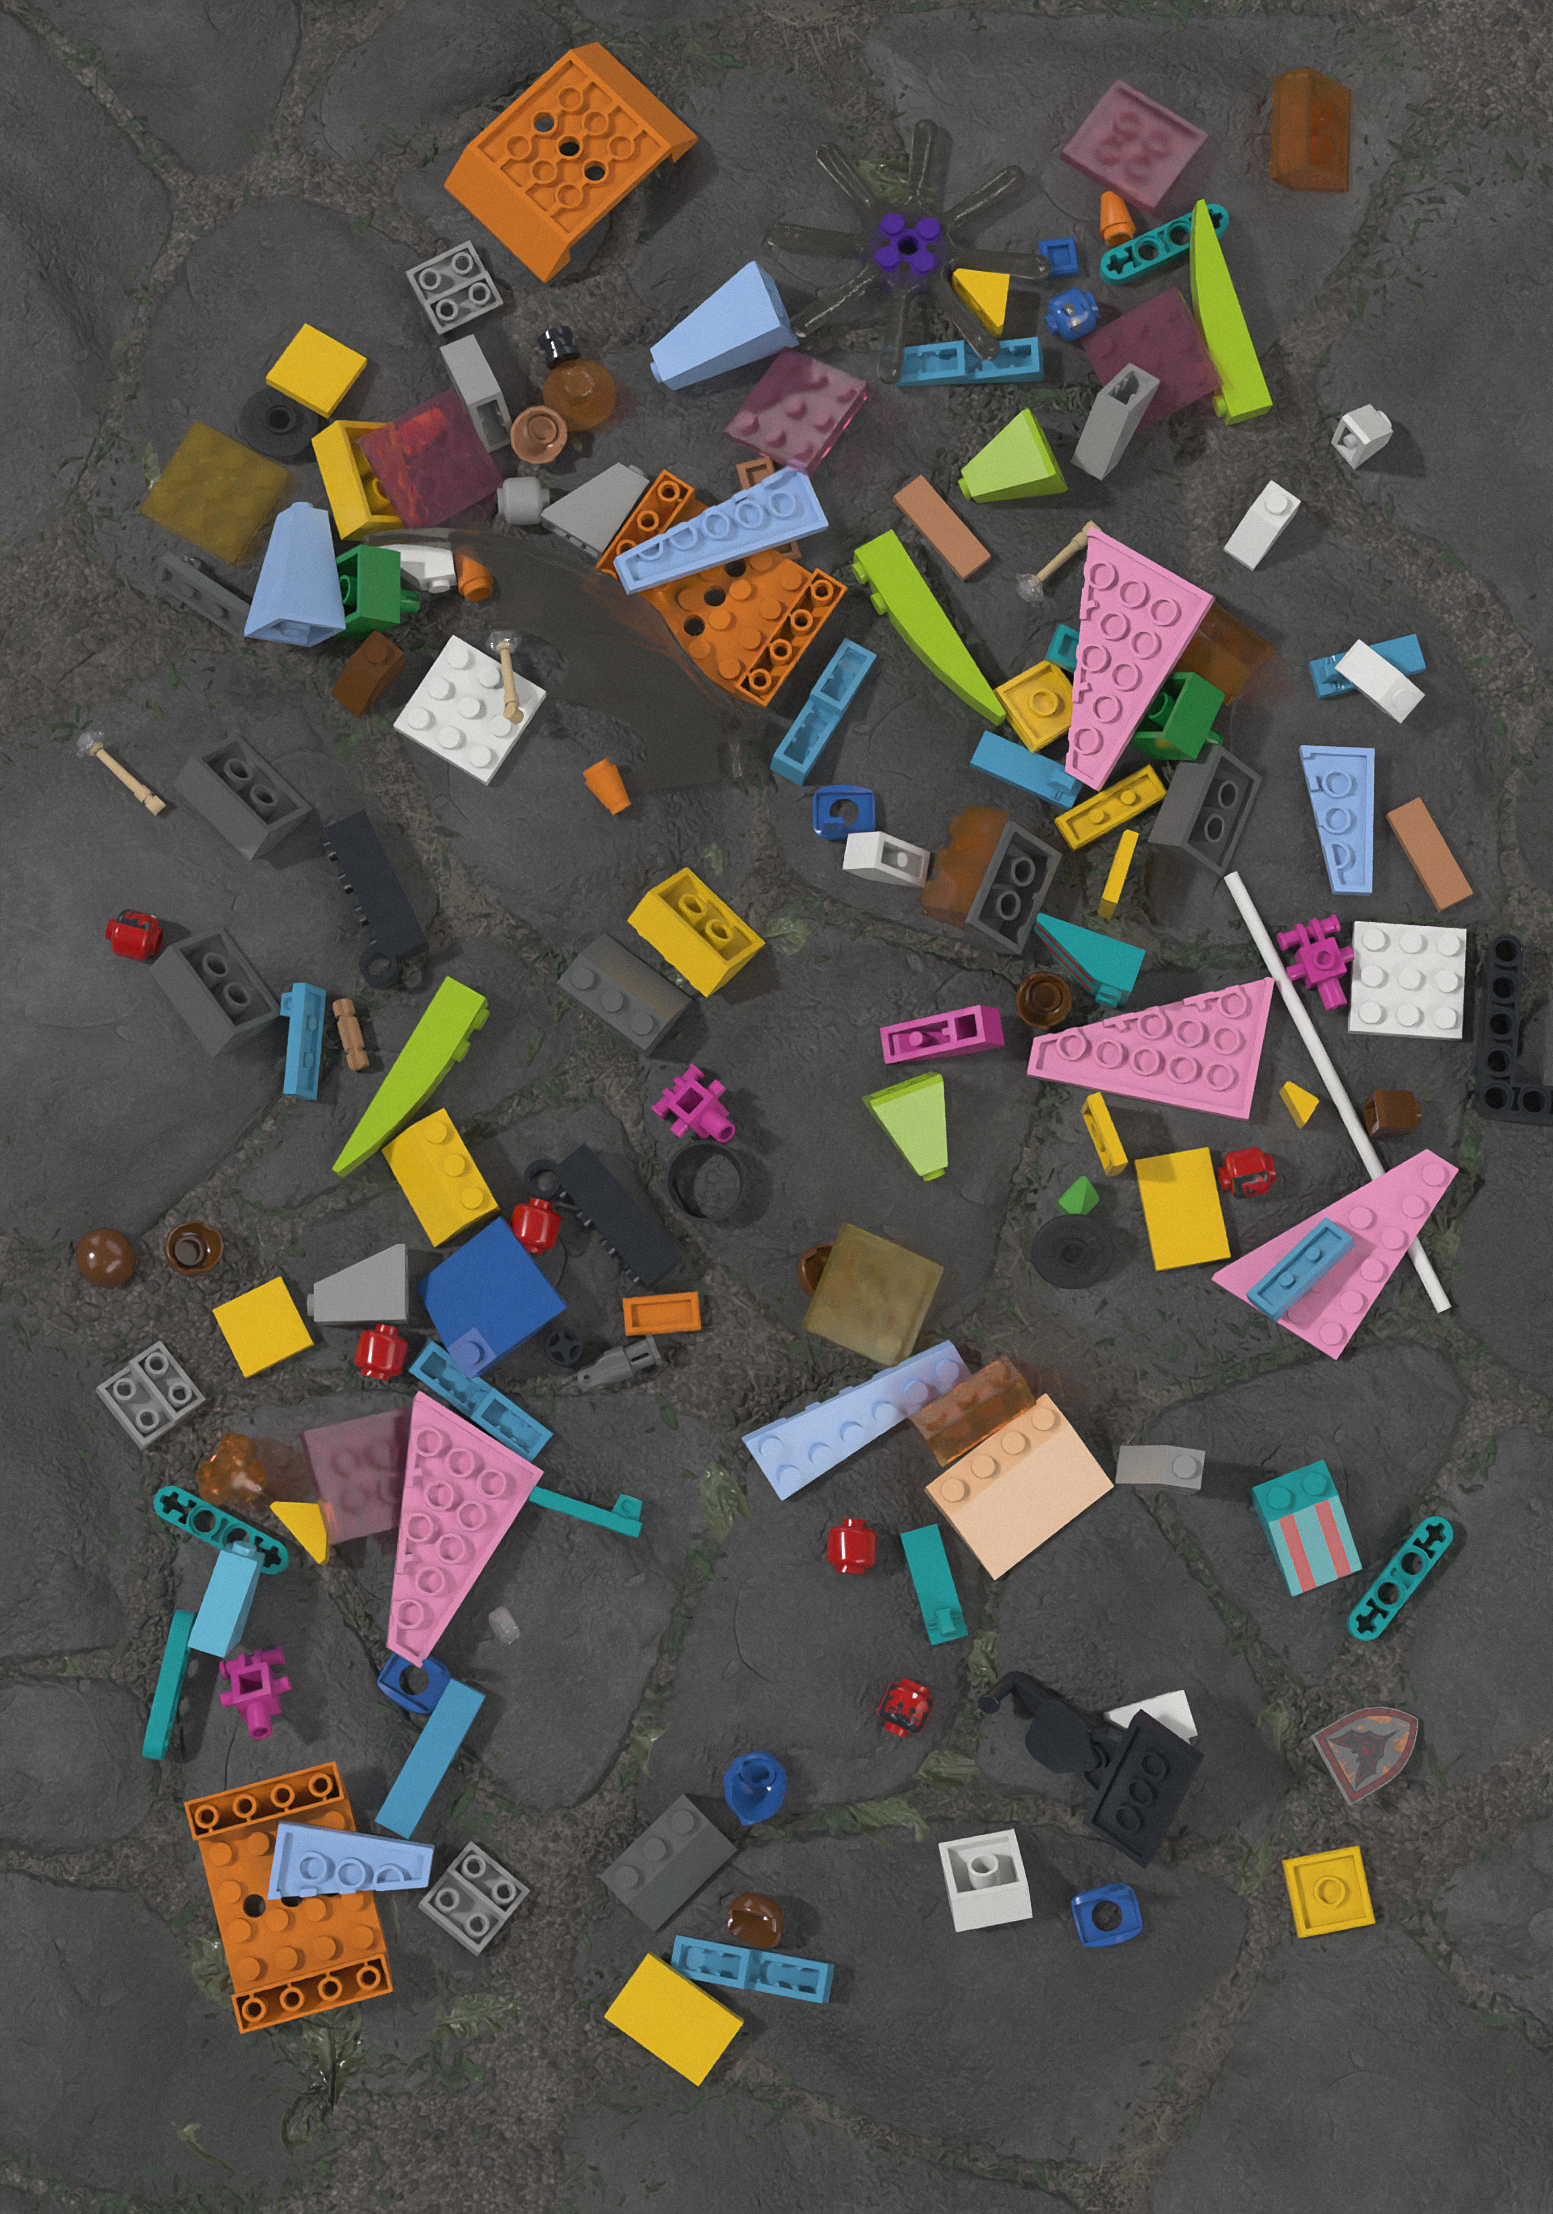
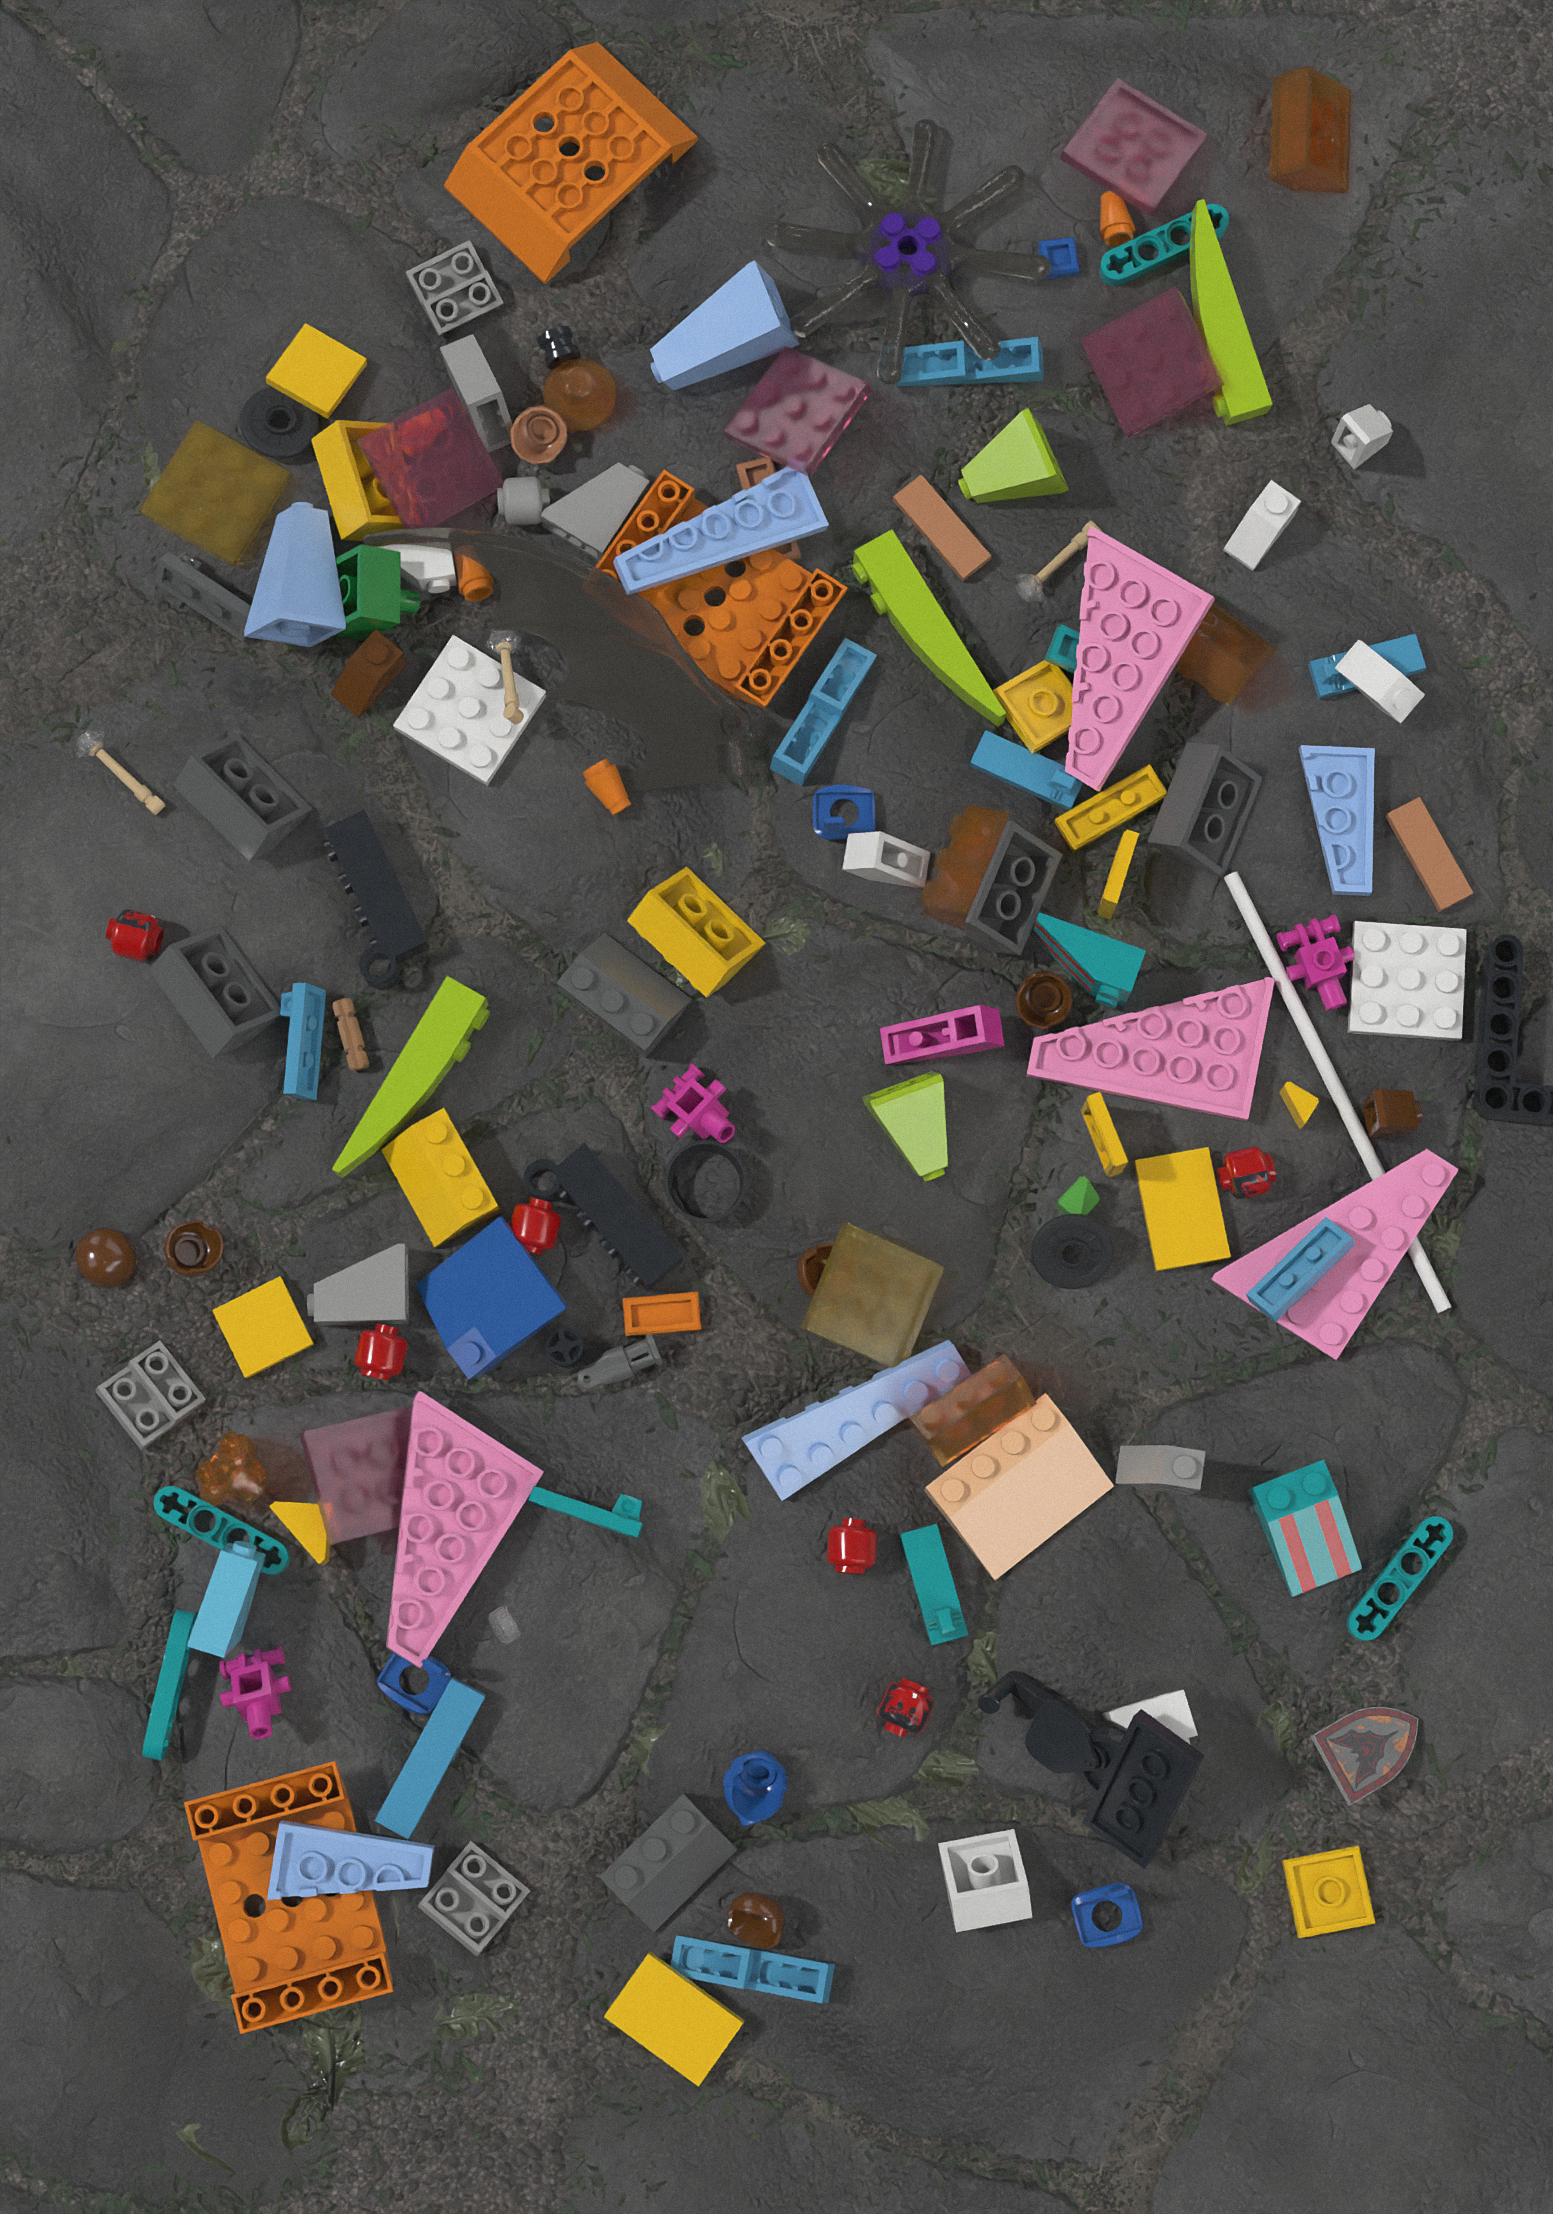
dark azure slope [406,1339,553,1463] -> none
yellow slope [951,268,1010,340] -> none
blue head [1043,287,1100,342] -> none
light grey slope [1071,363,1161,480] -> none
green brick [1129,672,1226,760] -> none

